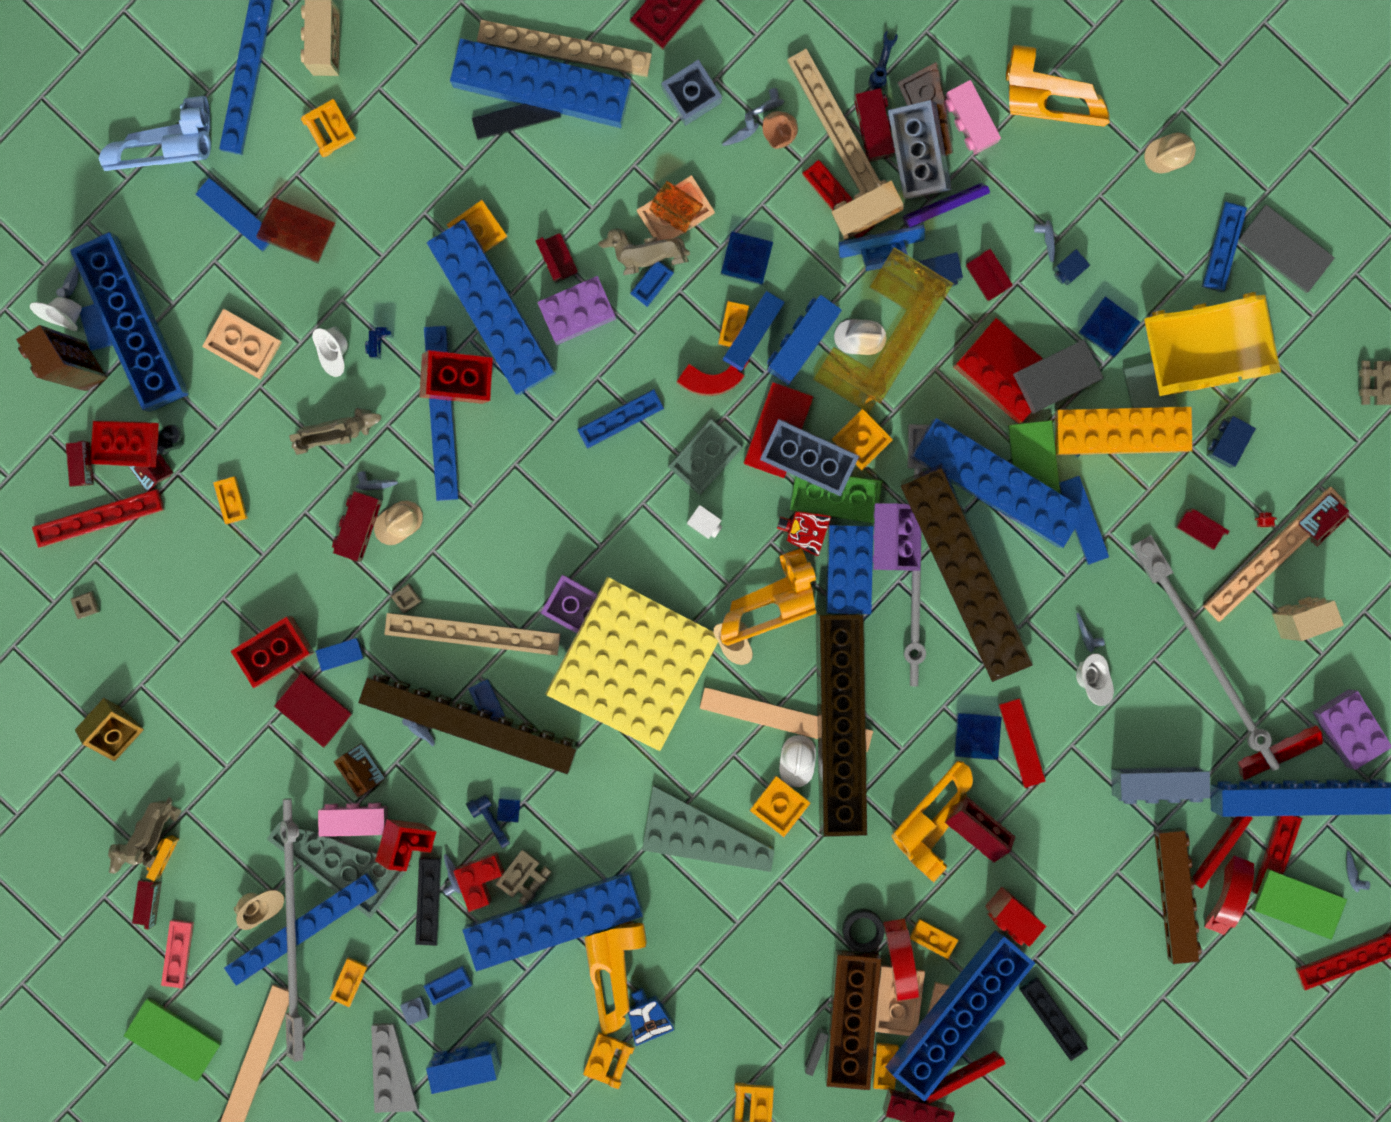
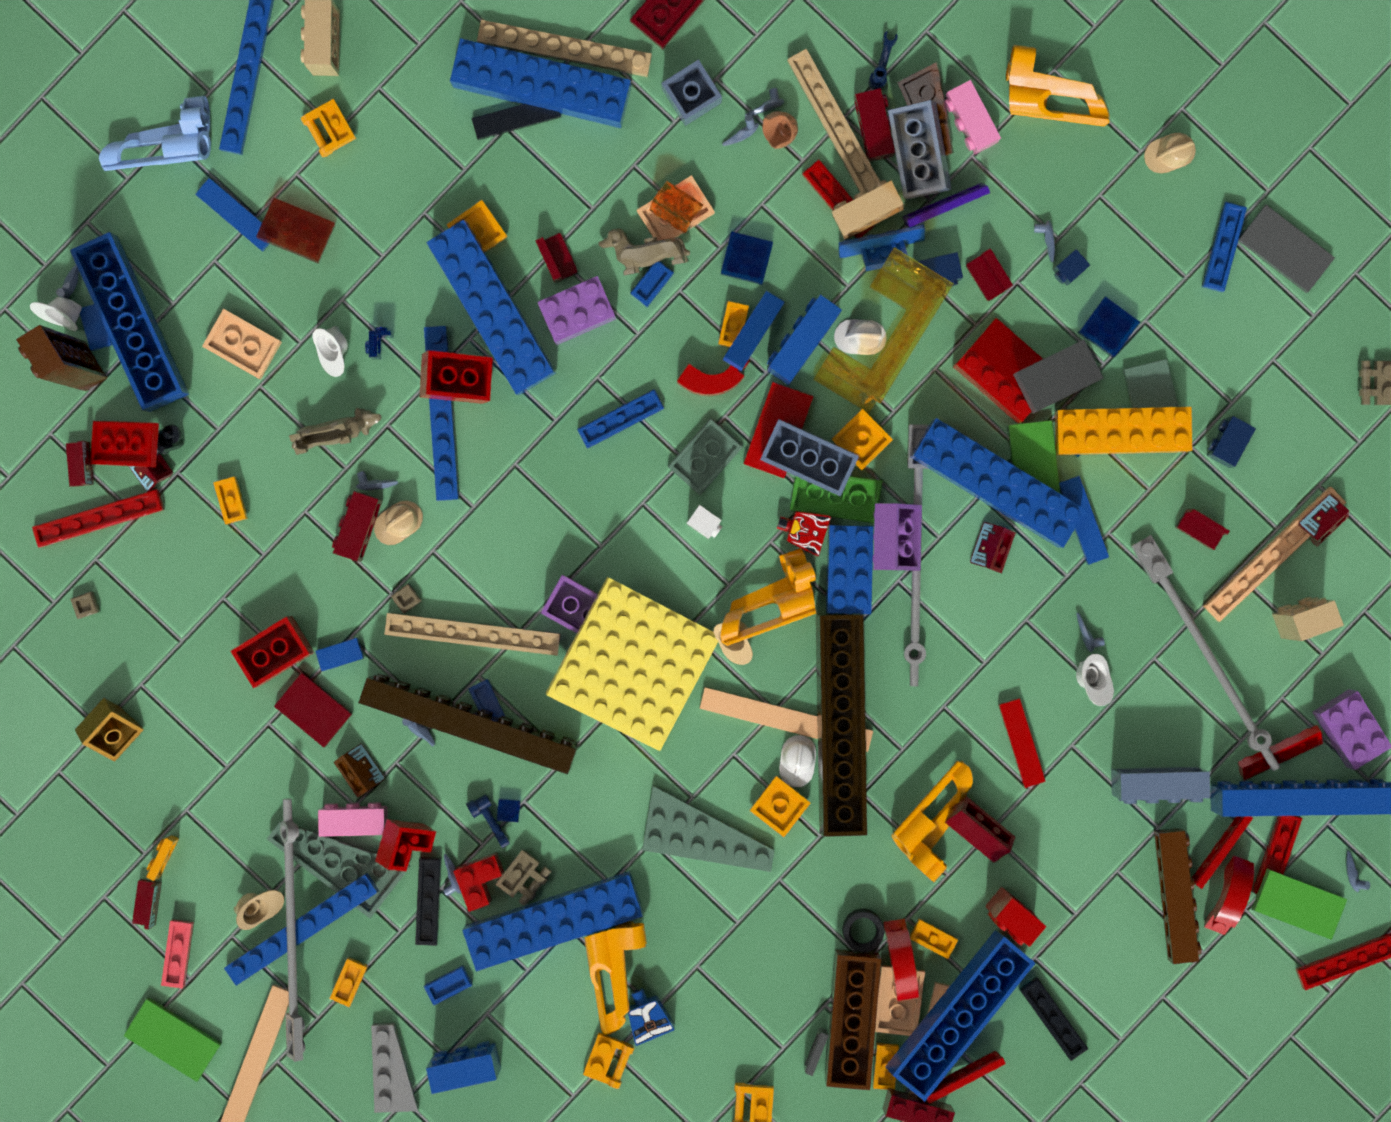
dark tan animal [108,797,182,874] -> none
sand blue plate [400,996,429,1026] -> none
dark brown brick [901,463,1033,682] -> none
clear blue plate [954,713,1002,760] -> none
yellow panel [1144,292,1281,396] -> none
red plate [1255,512,1277,527] -> none
none -> dark red panel [970,522,1016,574]

